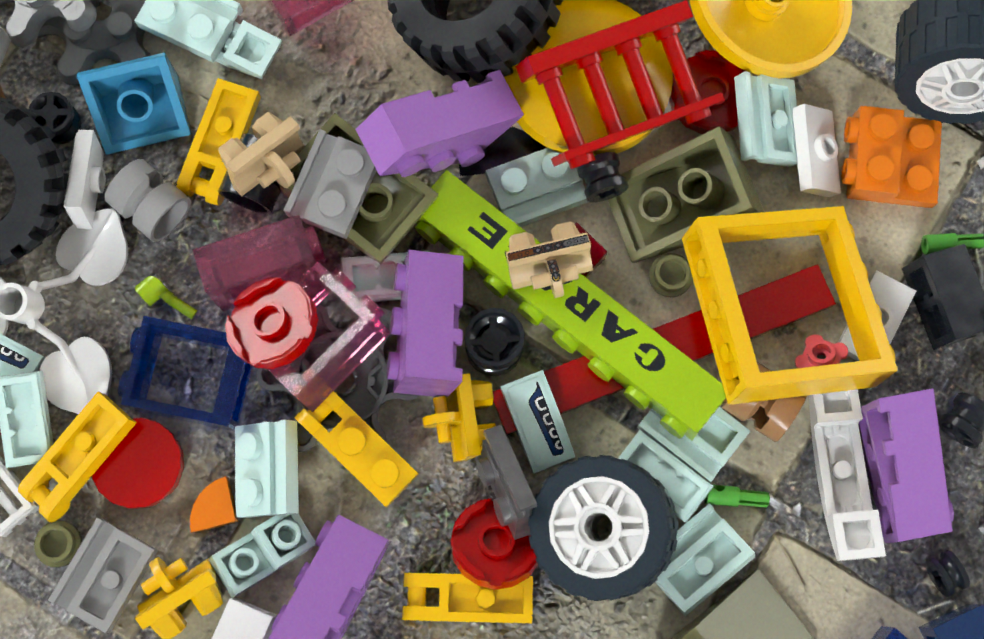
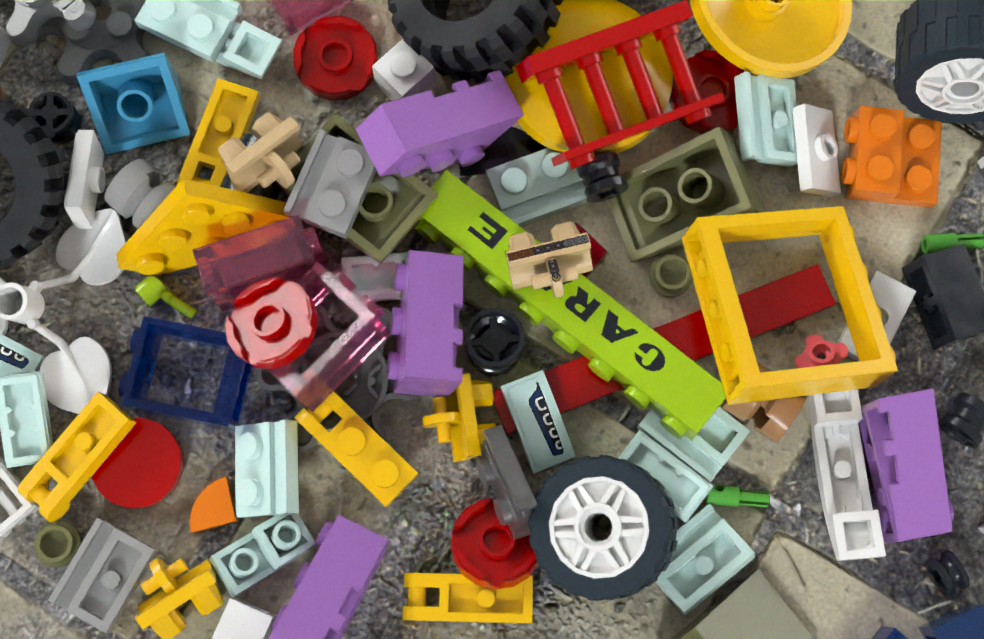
none -> yellow plate [116,178,303,276]
none -> red tile [293,15,378,101]
none -> white brick [372,39,436,101]

